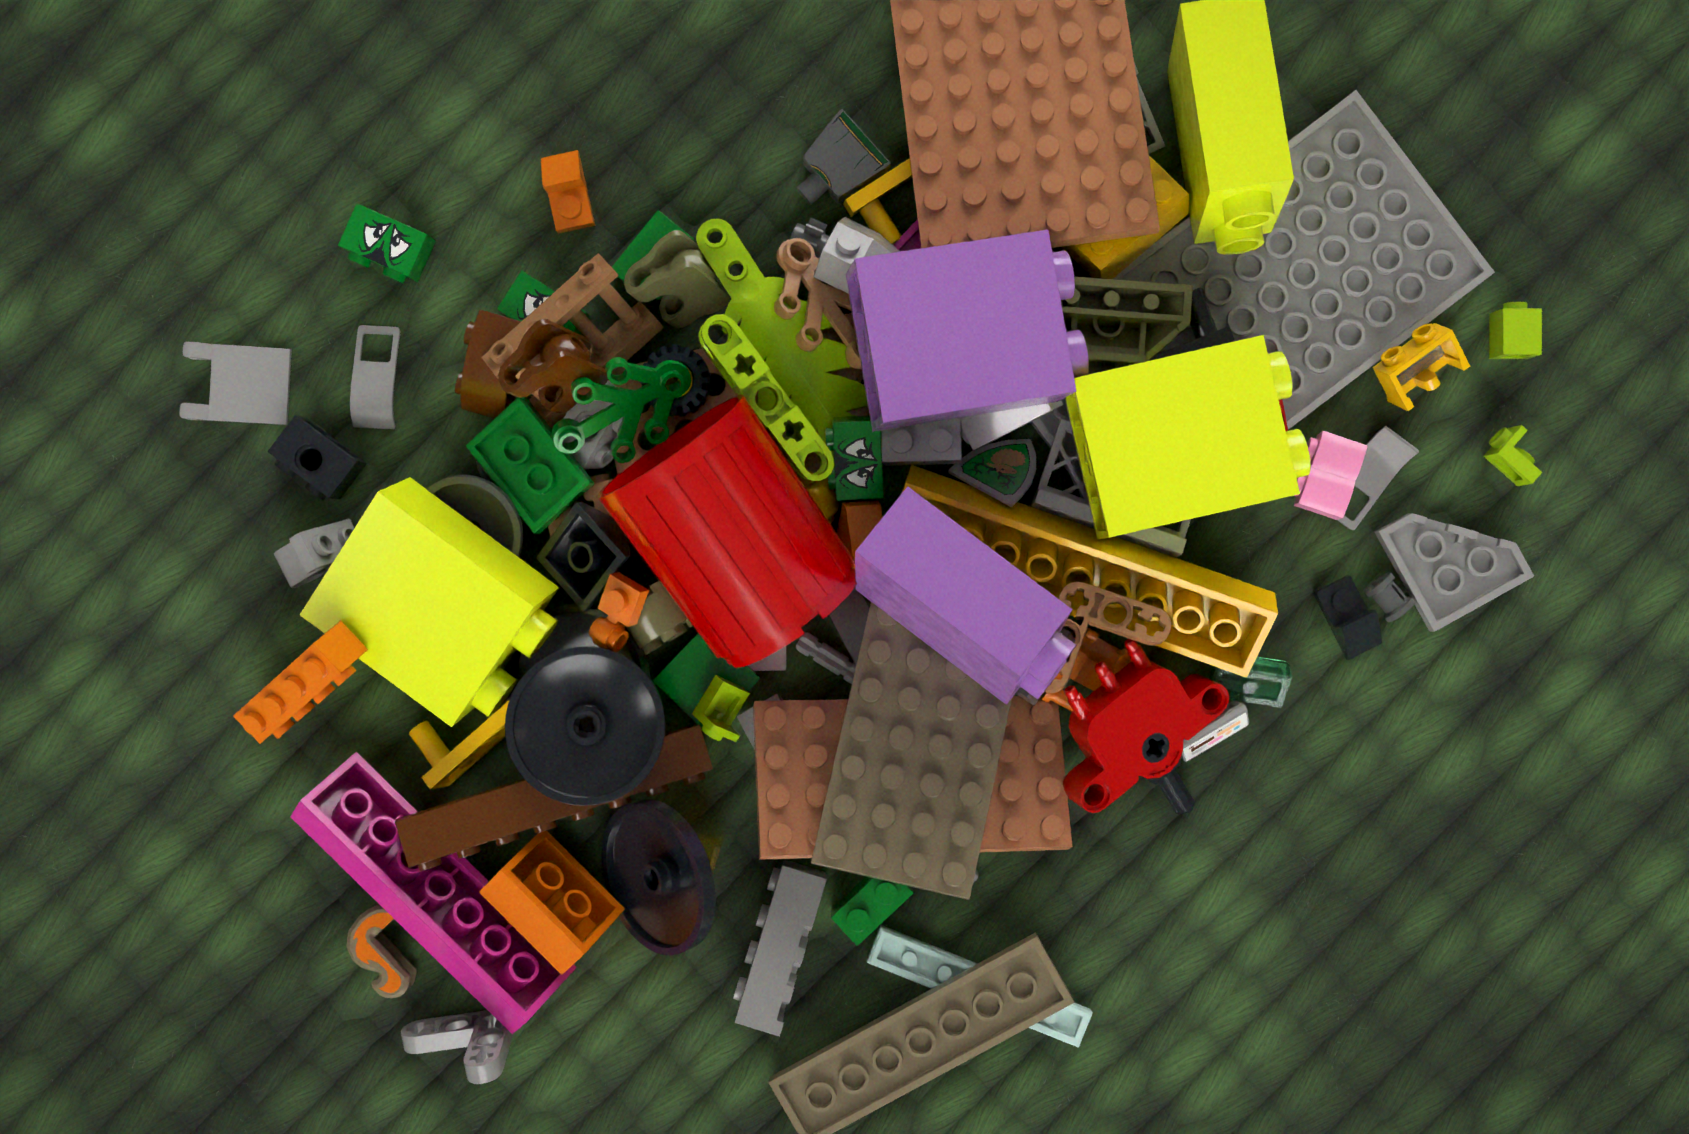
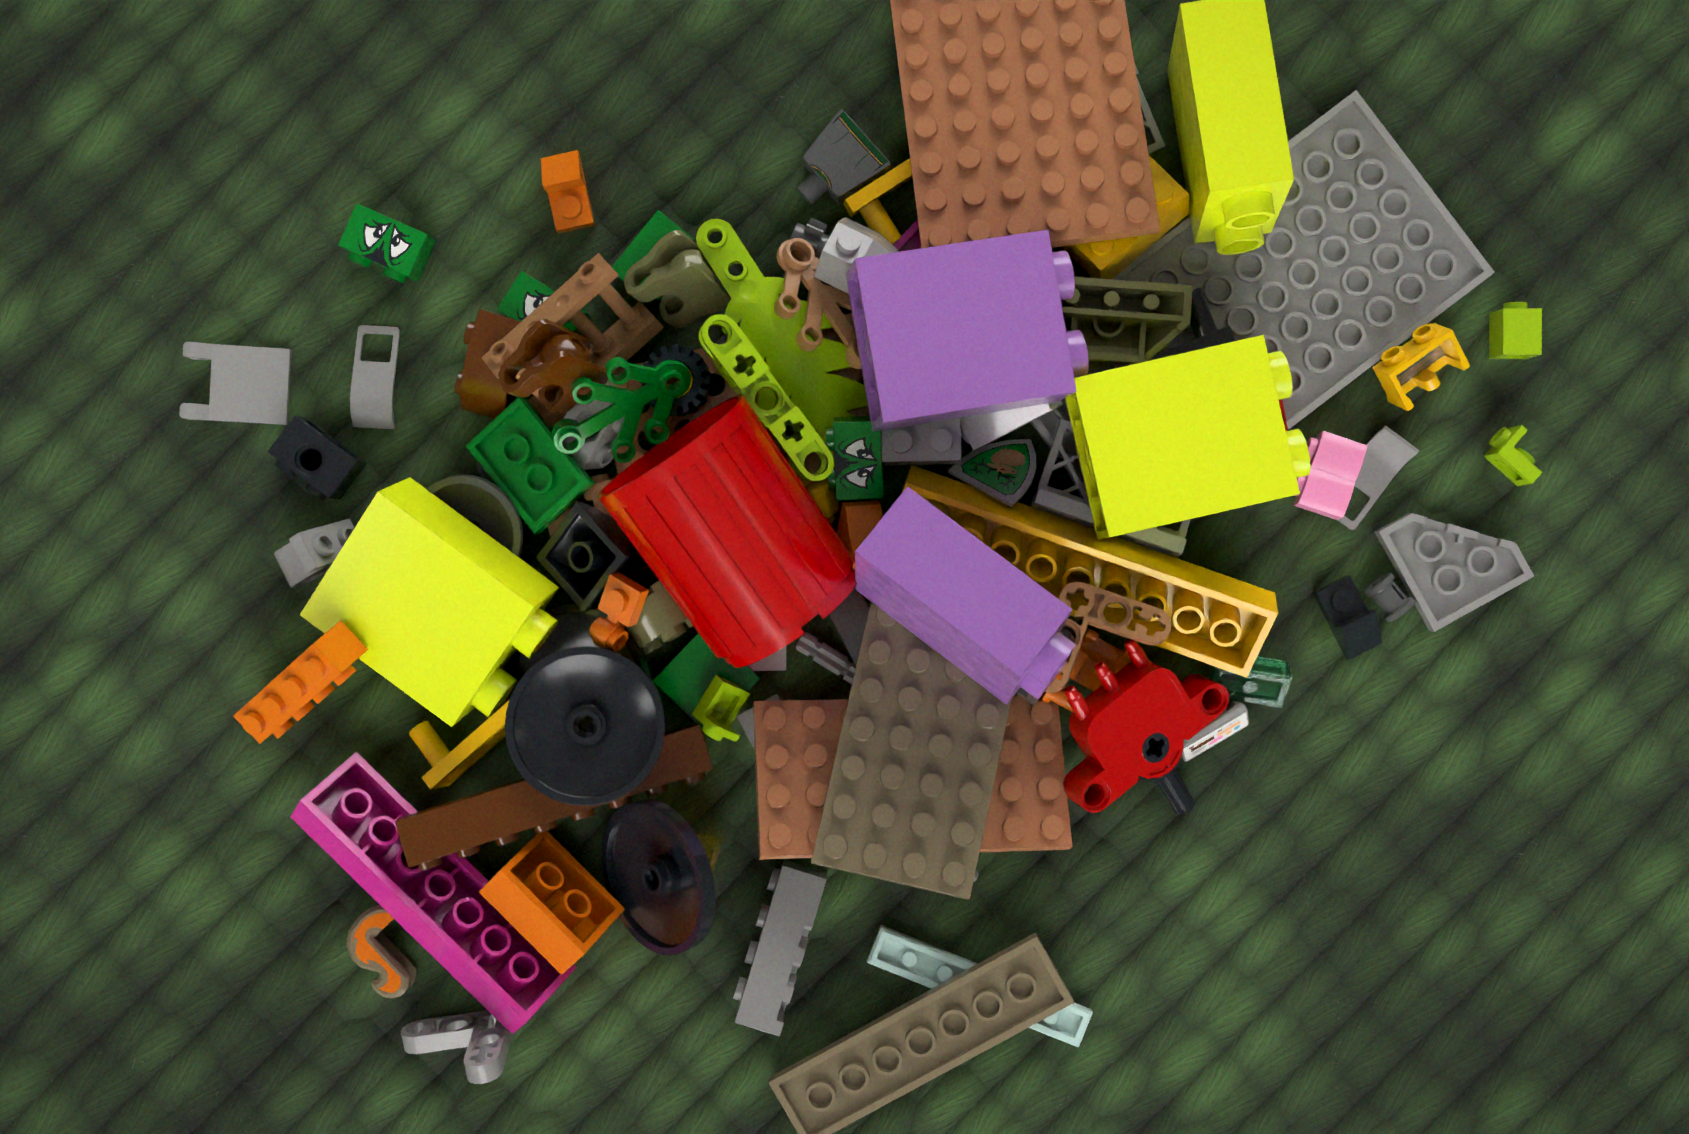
green brick [831,876,913,946] -> none

